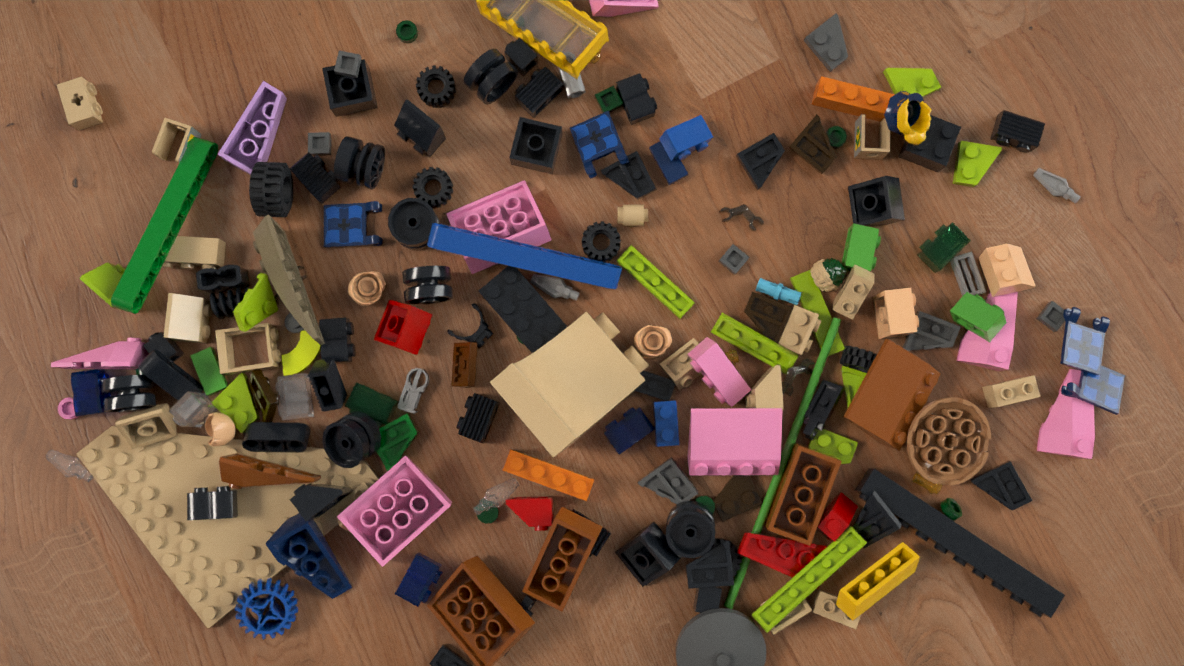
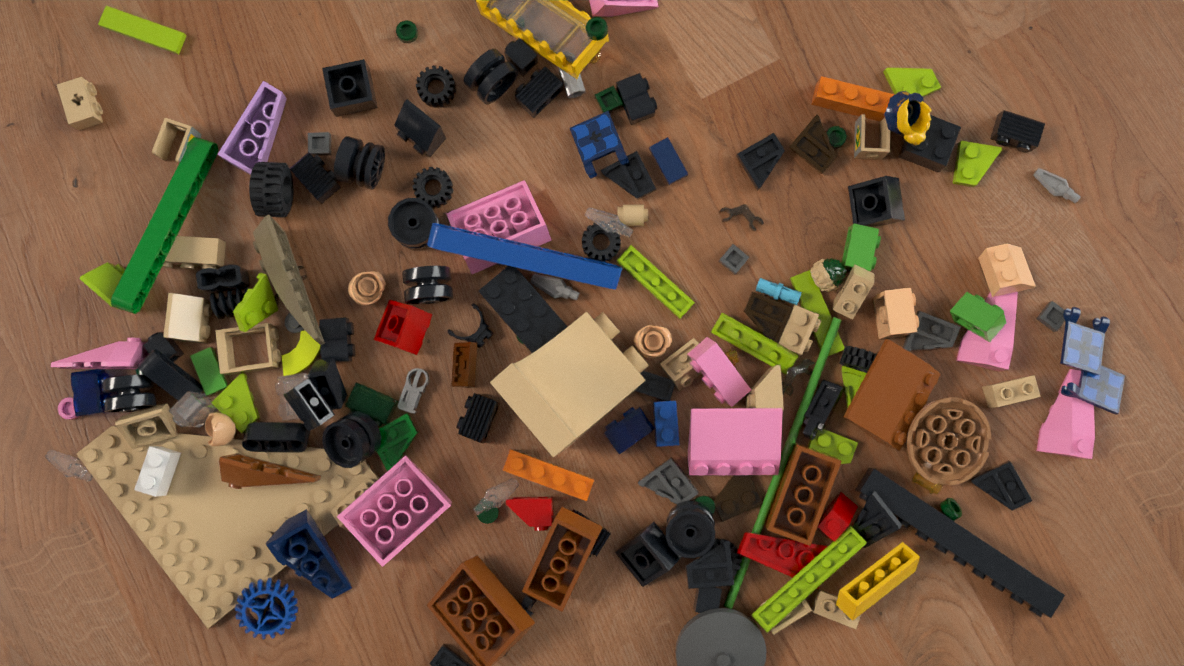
black brick [187,486,238,520] -> none
dark brown wing [248,369,279,422] -> none
black slope [289,483,353,522] -> none
dark blue flag [324,201,383,248] -> none
dark grey tile [334,51,362,78] -> none
clear blue brick [395,552,443,607] -> none
black brick [509,117,563,175] -> none
blue brick [659,115,713,161] -> none
dark grey wing [803,13,848,72] -> none
clear green brick [917,222,971,273] -> none
light grey tile [949,252,986,296] -> none
none -> lime tile [98,6,186,55]
none -> white brick [134,446,181,497]
none -> black brick [283,378,335,431]
none -> clear piece [585,207,633,238]
none -> dark green tile [586,17,608,41]

